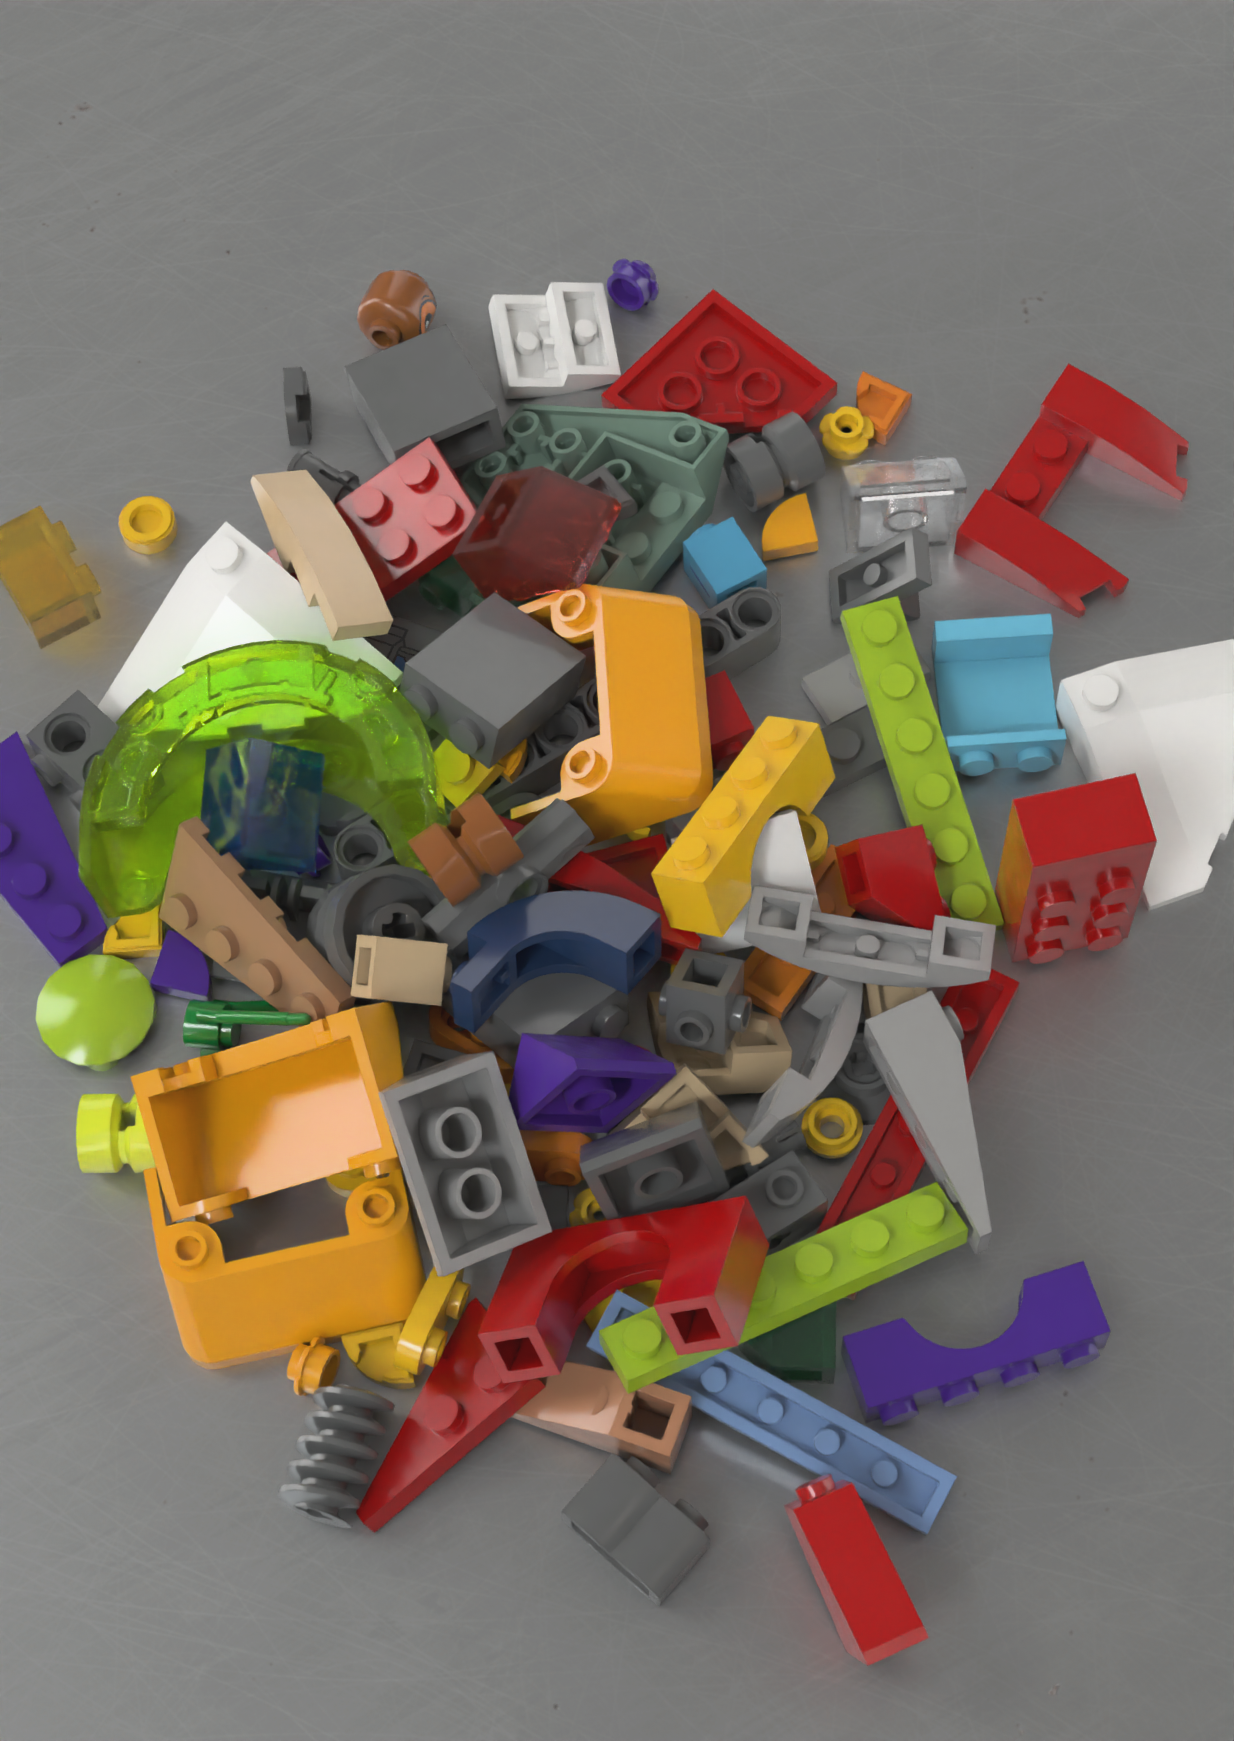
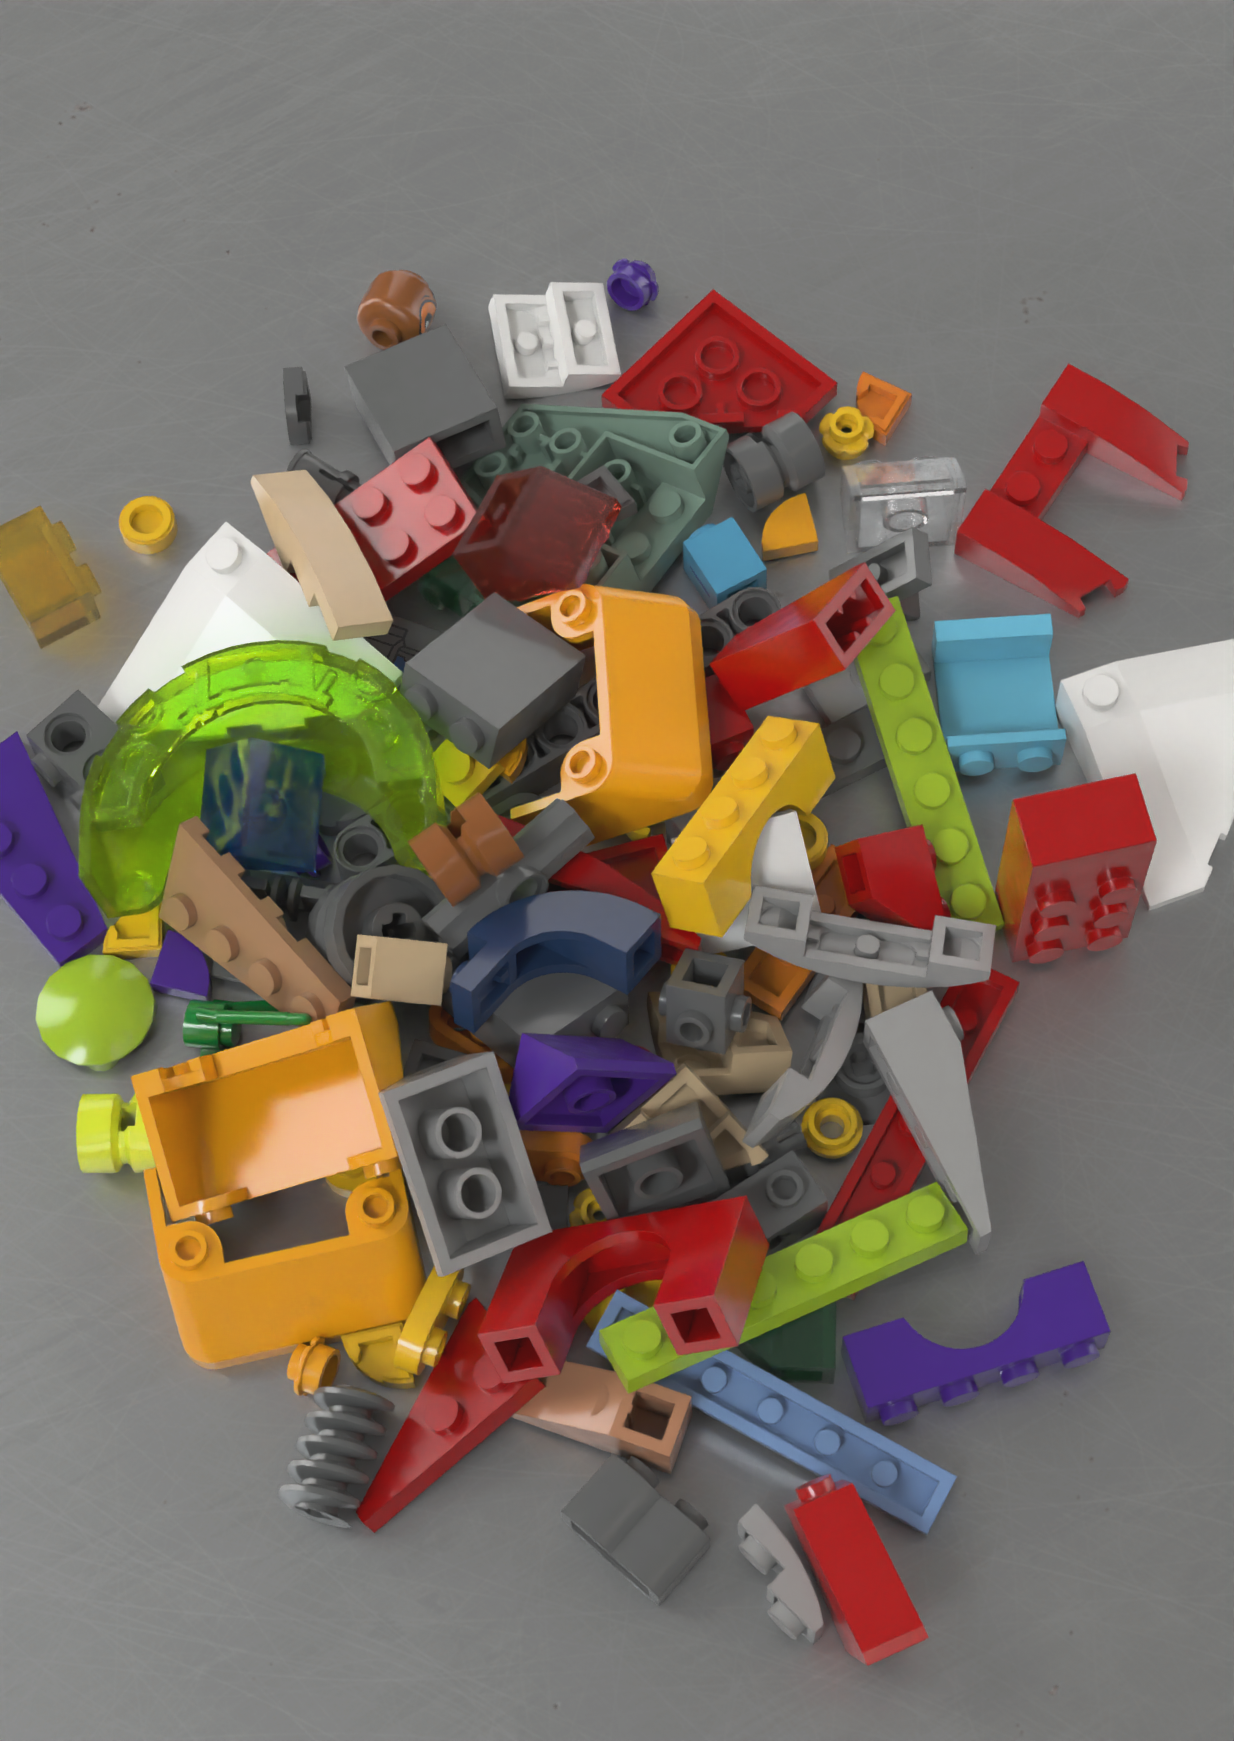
none -> red slope [709,562,896,712]
none -> light grey slope [738,1504,824,1645]

